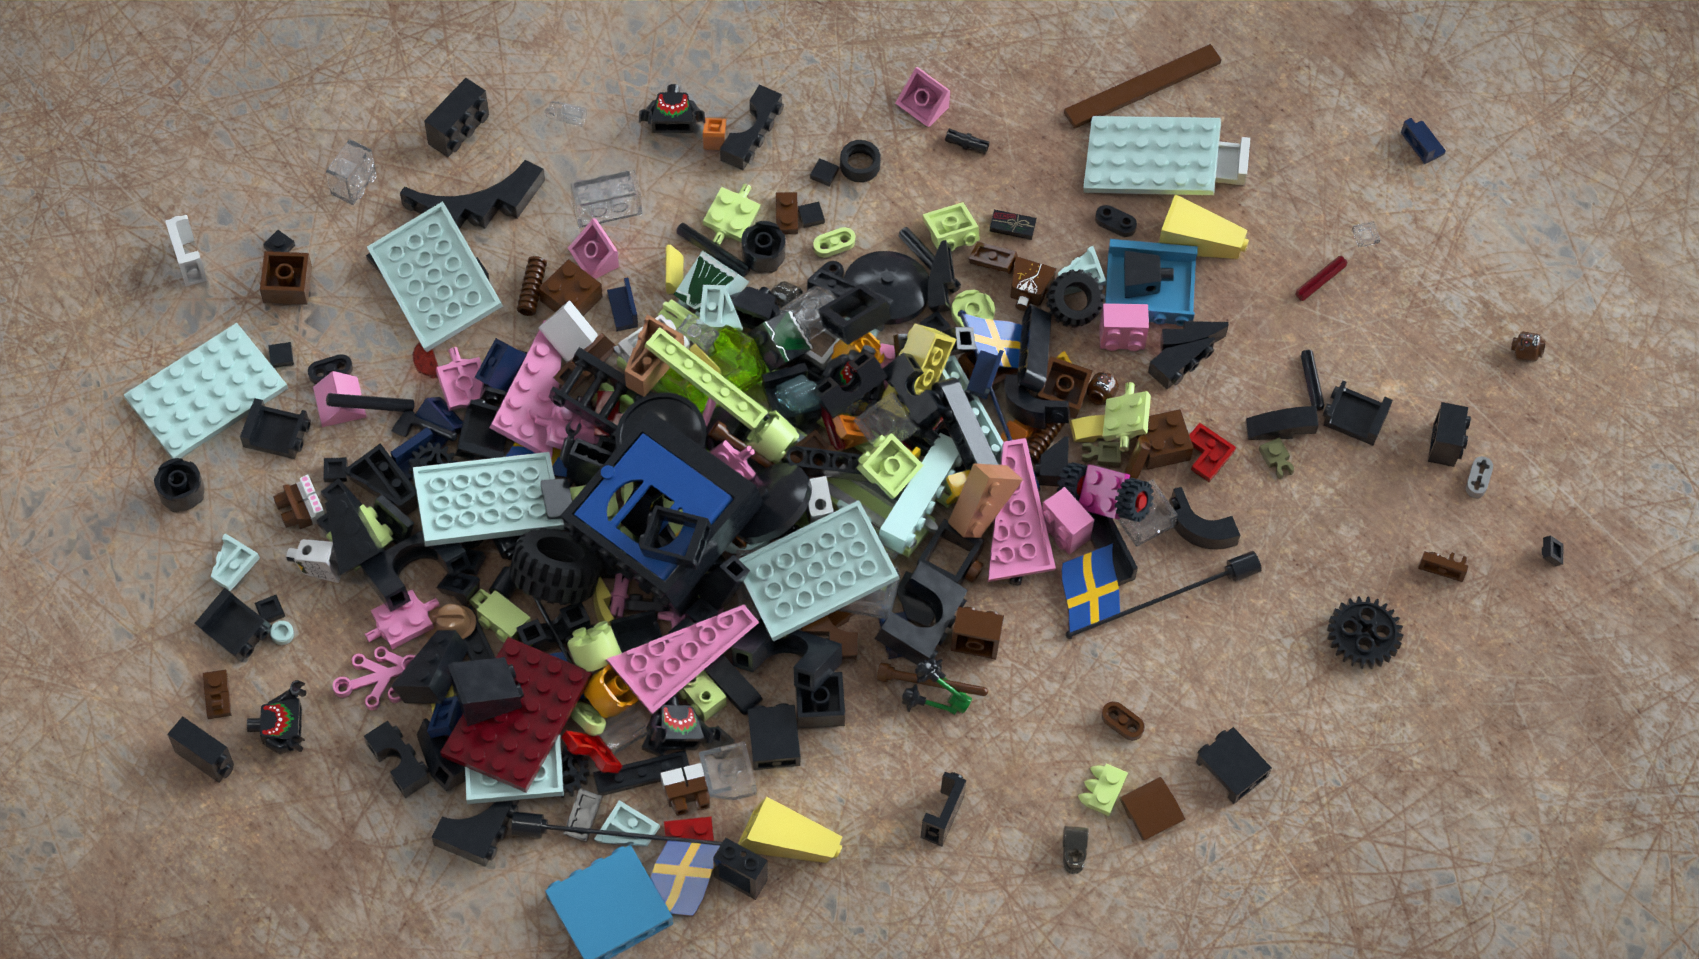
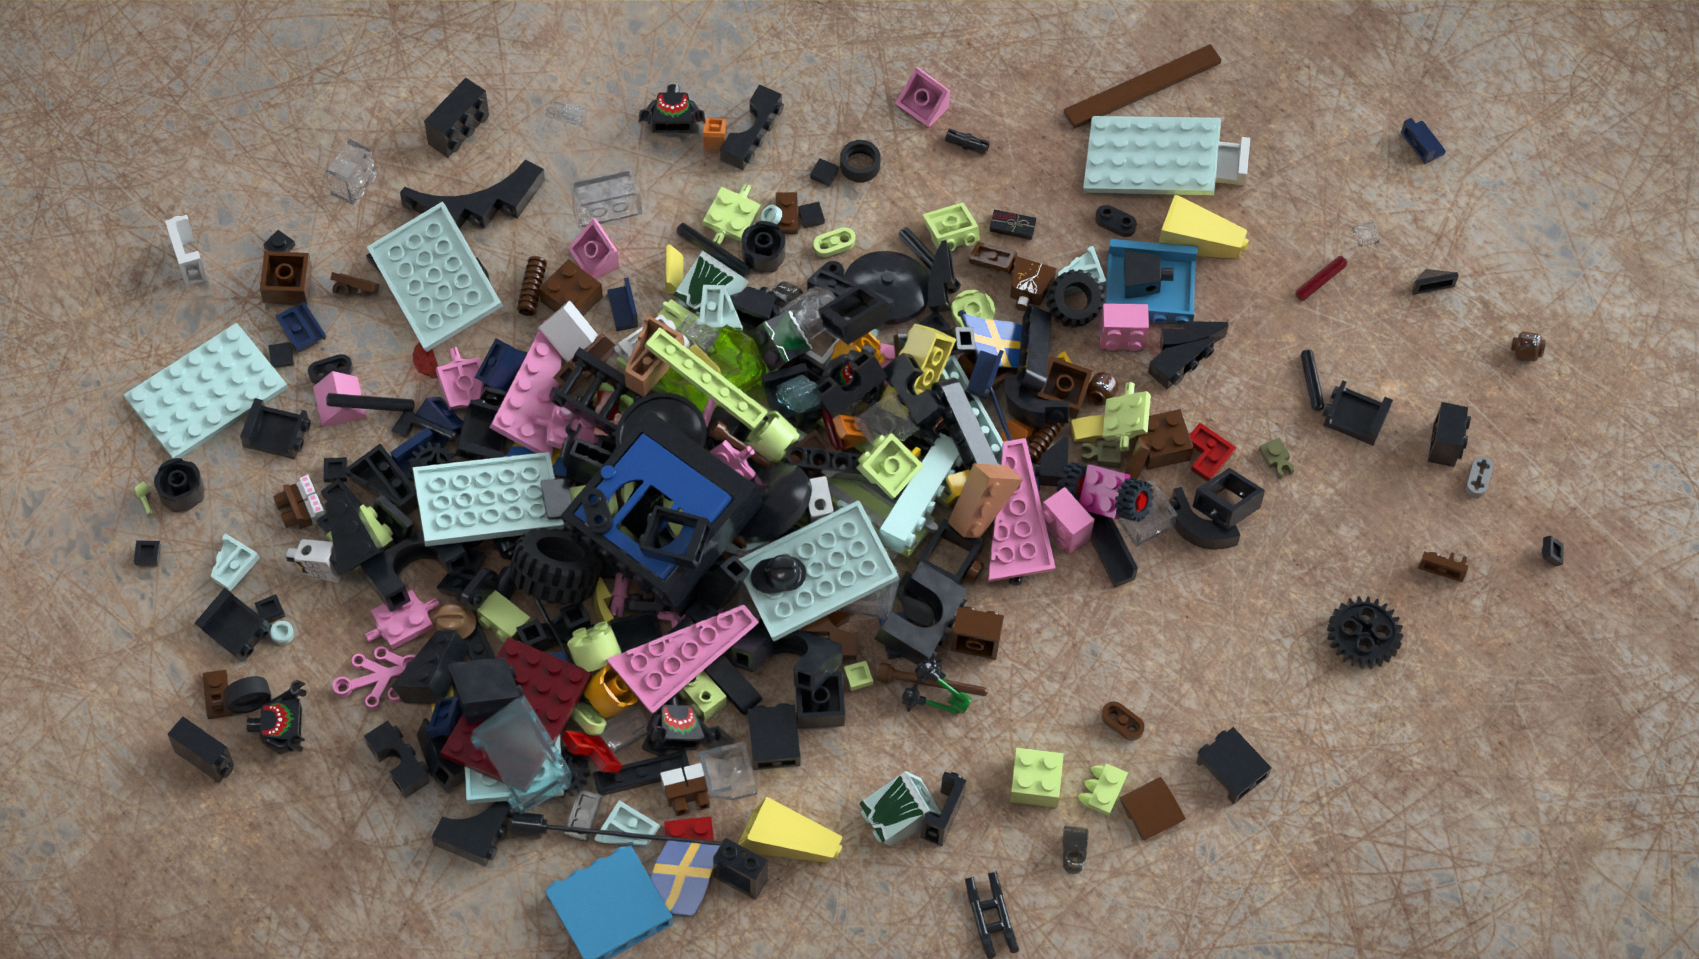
flag [1062,544,1262,639] -> none
black slope [1246,406,1319,440] -> none
none -> black plate [134,540,161,566]
none -> yellowish green hand [135,482,153,515]
none -> black tyre [224,676,271,714]
none -> dark blue plate [276,302,326,353]
none -> reddish brown plate [330,272,380,296]
none -> black plate [461,568,498,611]
none -> clear light blue windscreen [470,695,571,814]
none -> black plate [582,488,613,535]
none -> black piece [751,555,807,593]
none -> light aqua tile [761,205,782,224]
none -> yellowish green plate [844,661,873,691]
none -> slope [859,771,941,846]
none -> black piece [965,871,1019,959]
none -> yellowish green brick [1010,748,1064,808]
none -> black window [1192,468,1265,529]
none -> black slope [1412,269,1459,295]

